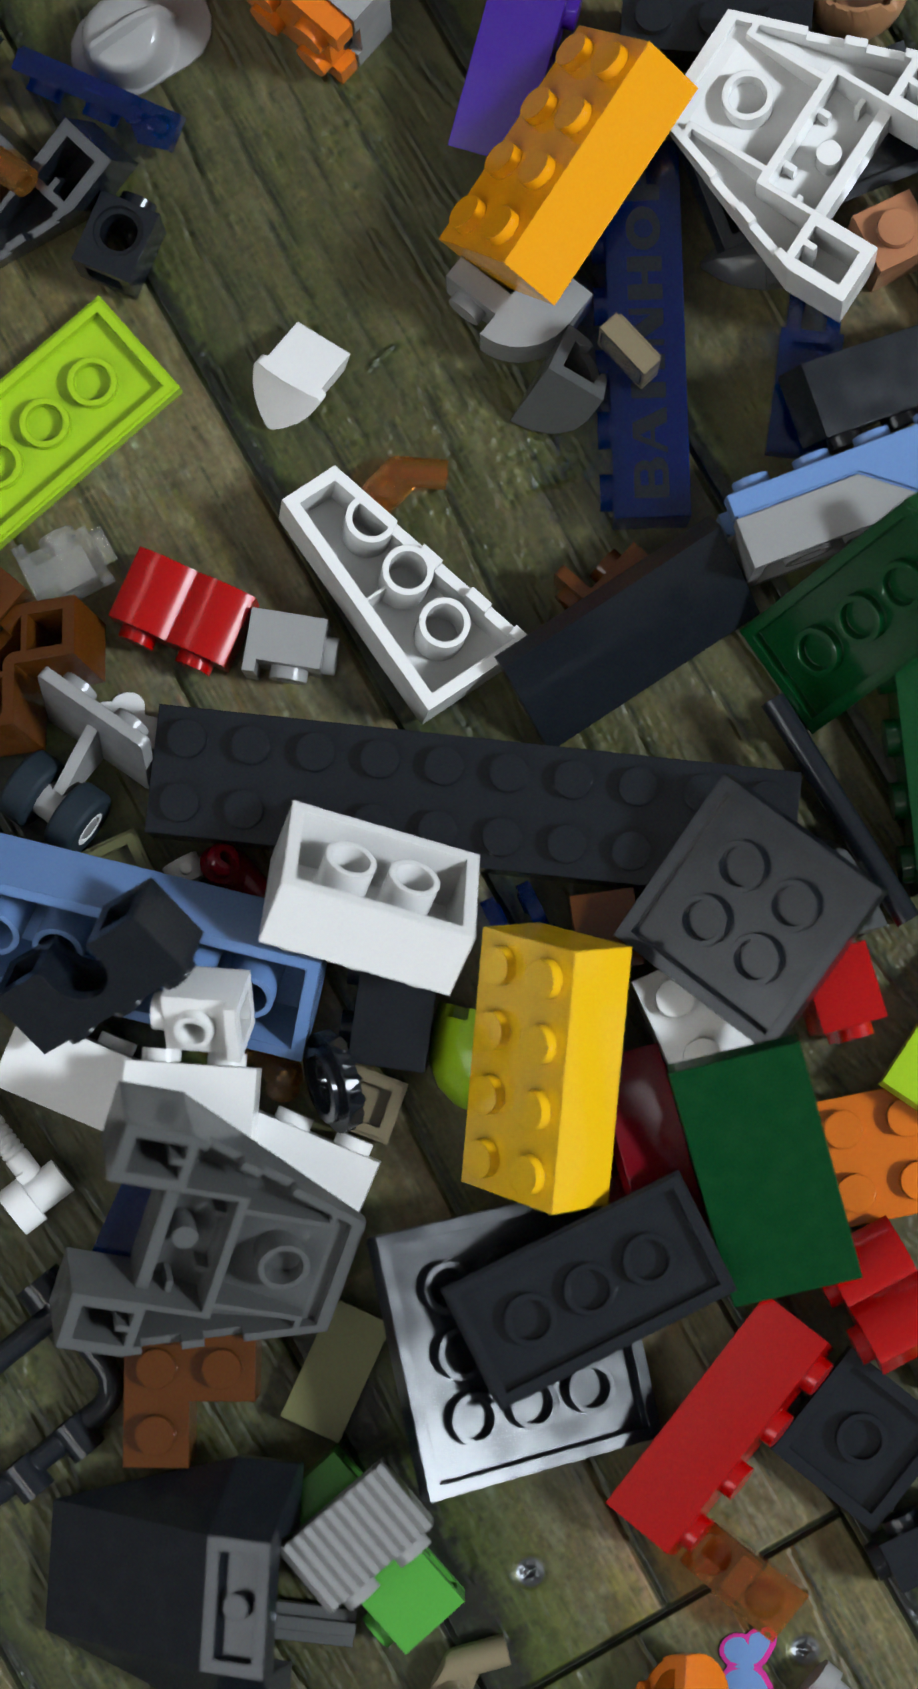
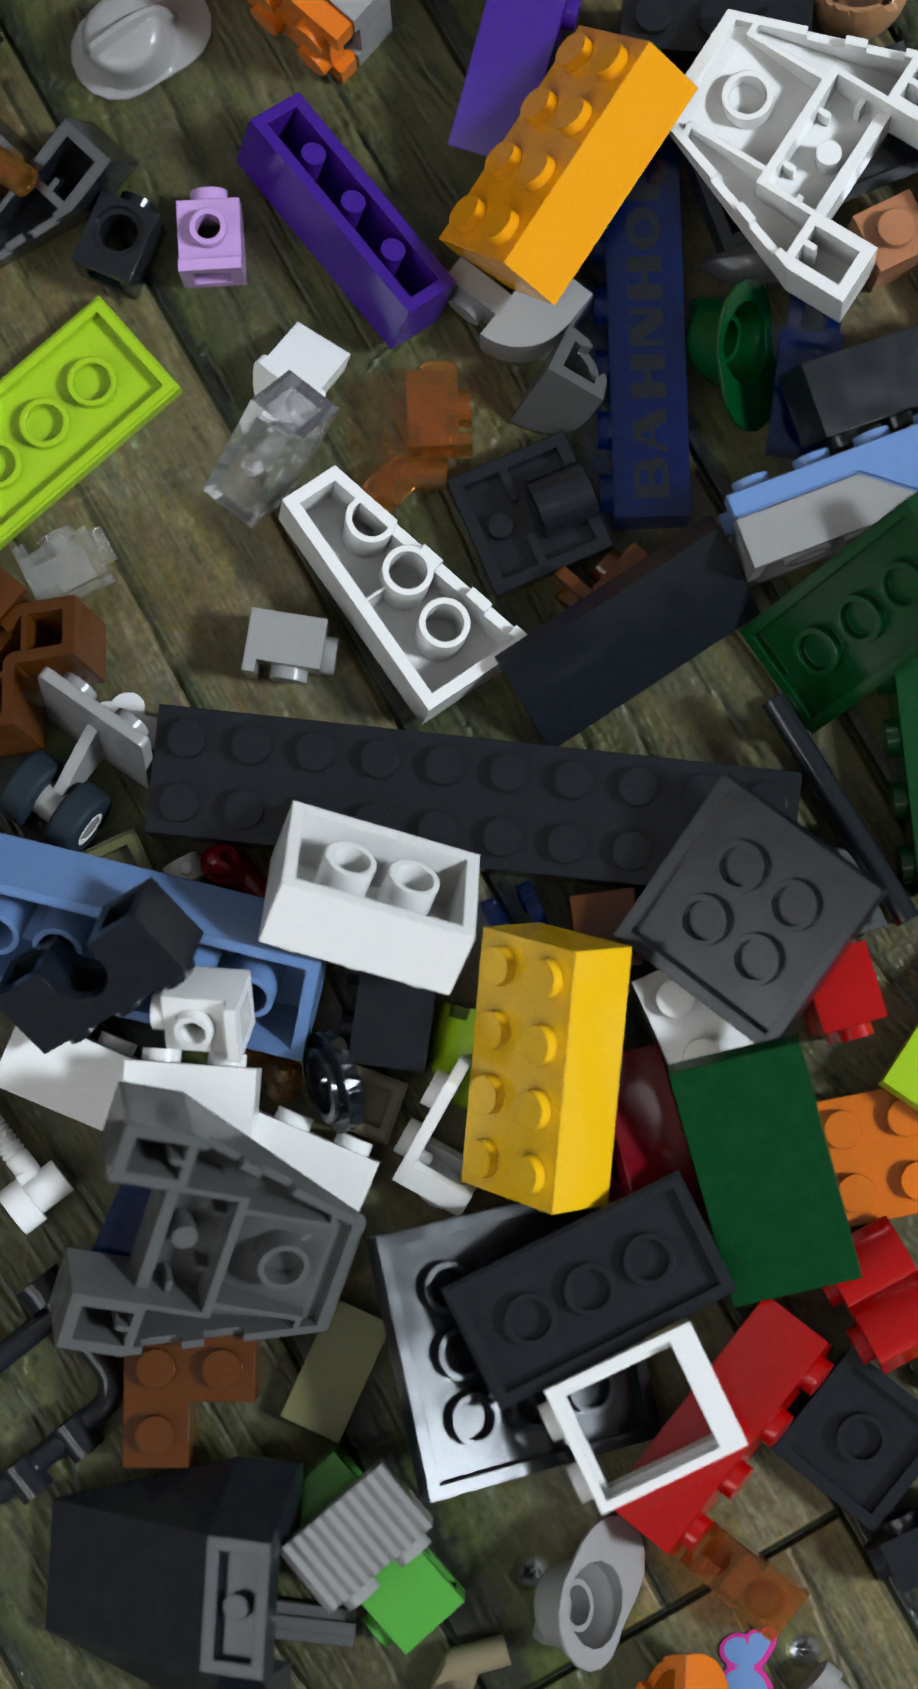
clear blue hinge [11,46,186,153] -> none
red brick [108,546,260,677] -> none
dark tan tile [597,312,661,389] -> none
none -> lavender brick [176,186,247,289]
none -> clear brick [203,370,340,529]
none -> dark purple brick [236,92,457,350]
none -> white bracket [392,1055,477,1216]
none -> clear orange brick [406,361,473,460]
none -> black plate [447,431,613,599]
none -> light grey piece [532,1515,645,1672]
none -> white window [537,1317,748,1515]
none -> dark green piece [687,278,777,432]

